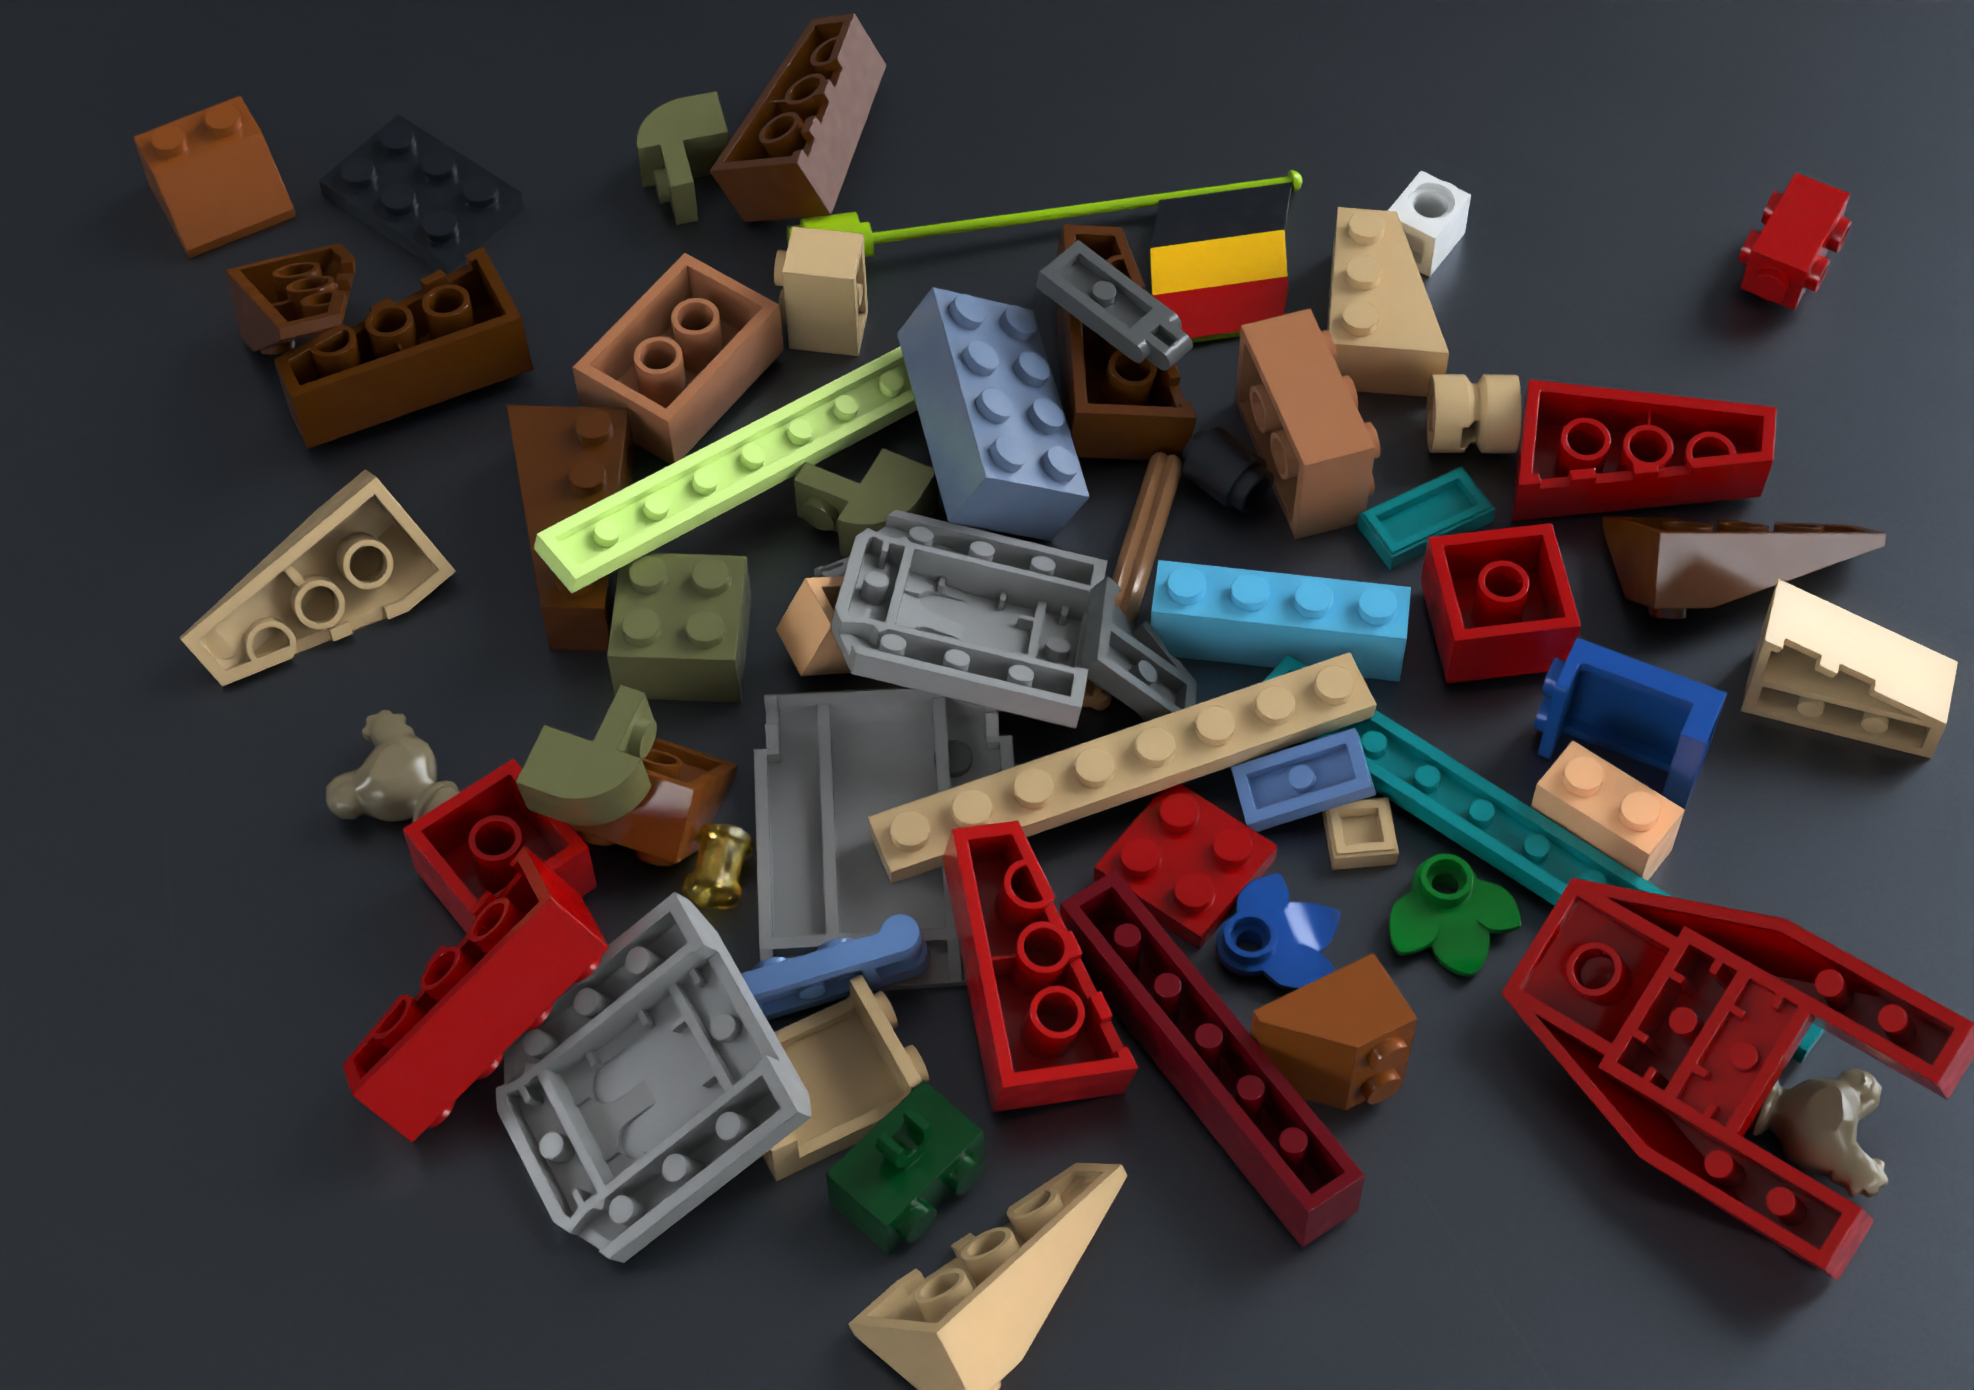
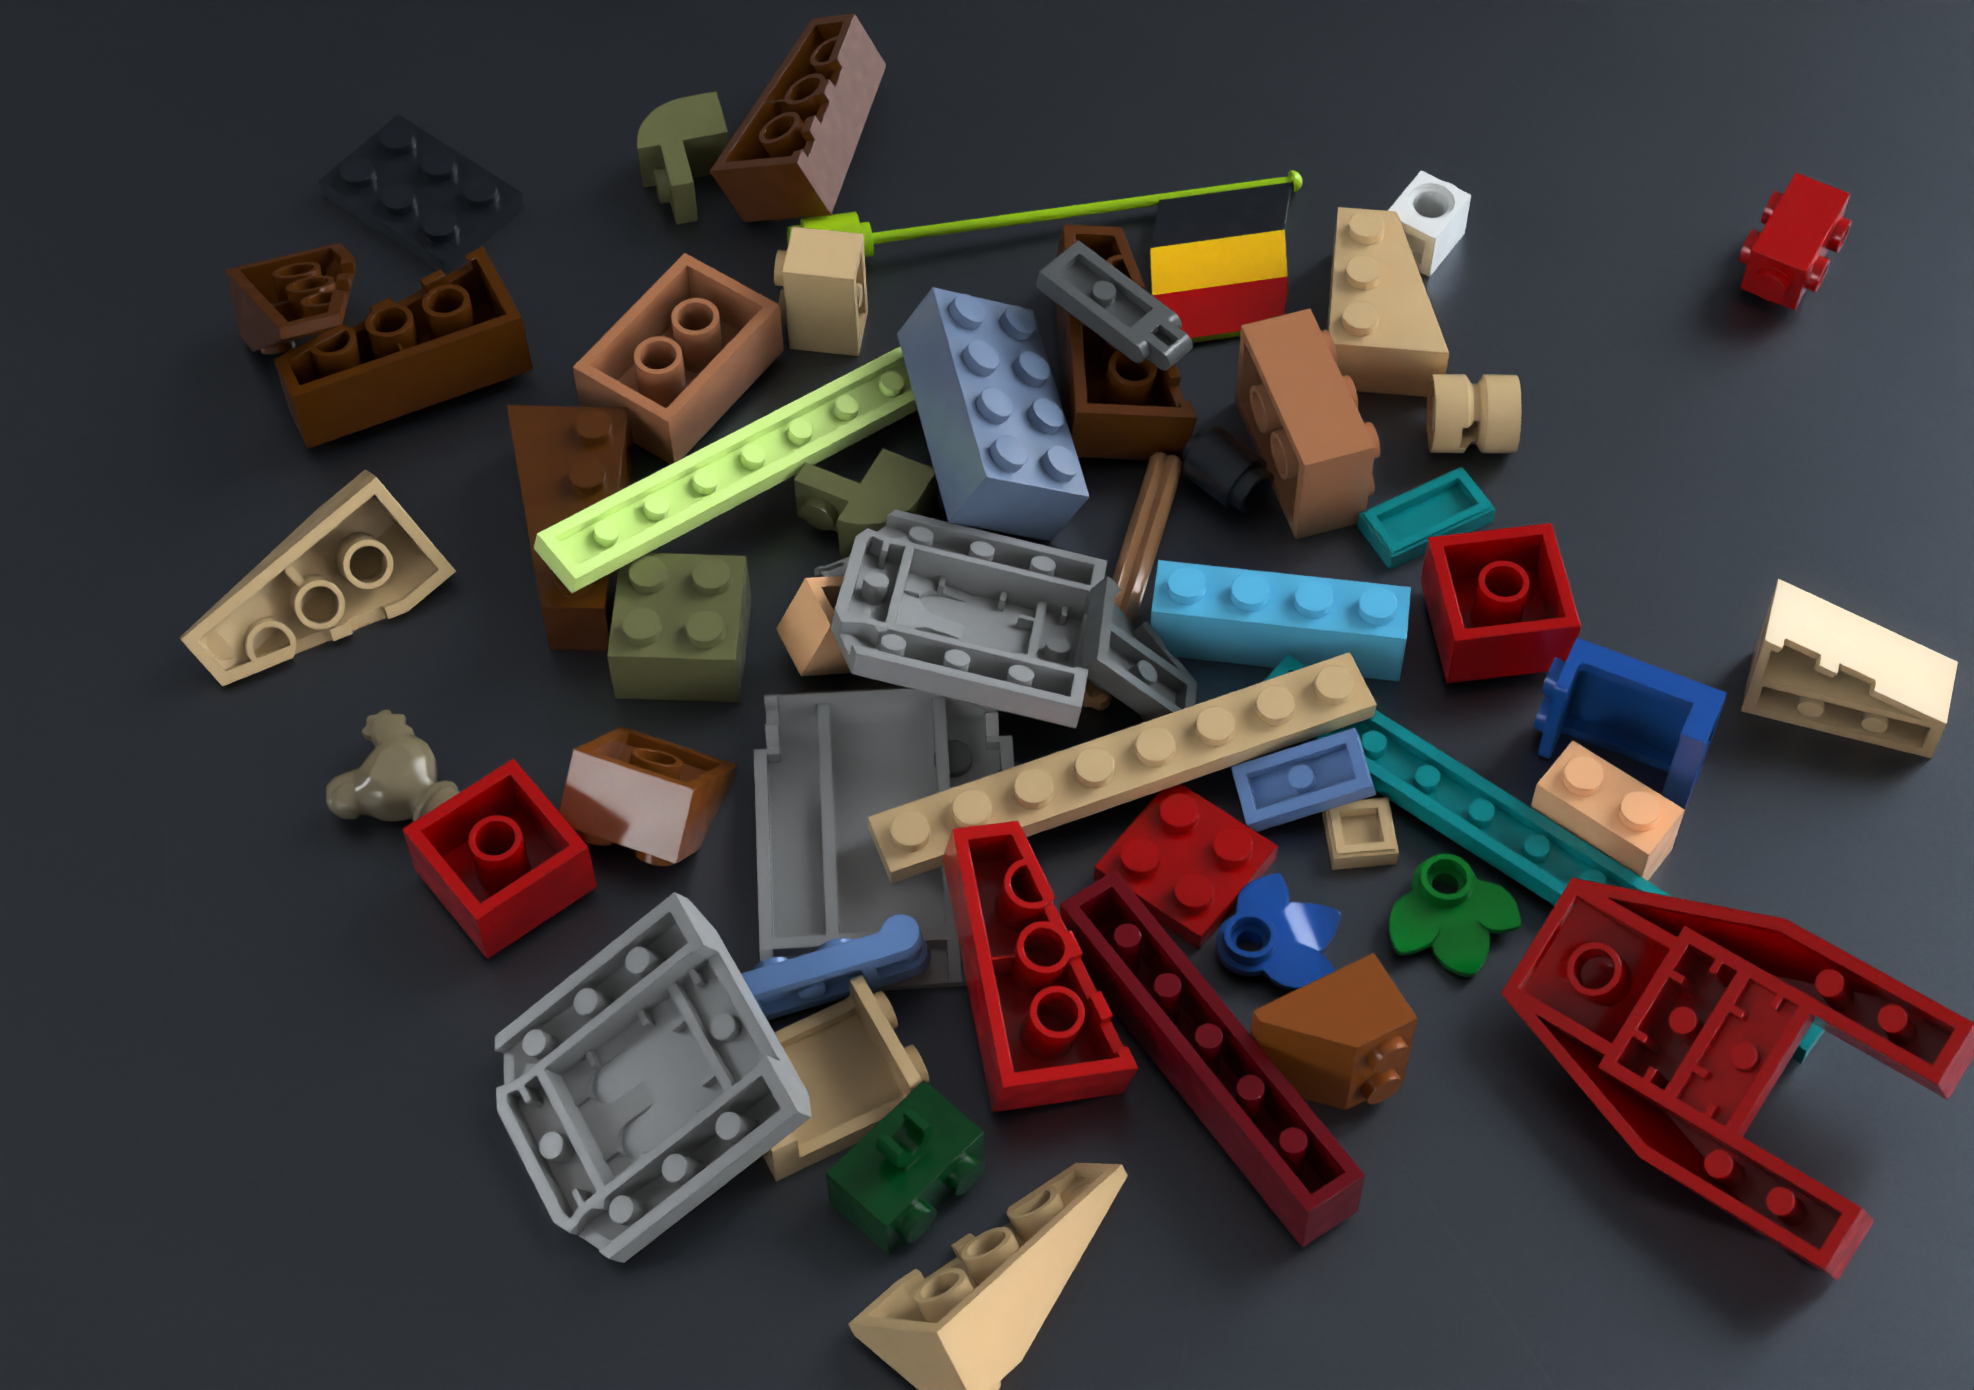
dark orange slope [133,96,296,259] -> none
red wedge [342,845,609,1143] -> none
olive brick [516,685,657,826] -> none
clear yellow bush [682,823,754,910] -> none
red wedge [1511,379,1777,521] -> none
reddish brown wedge [1602,516,1886,619] -> none
dark tan animal [1748,1069,1888,1198] -> none

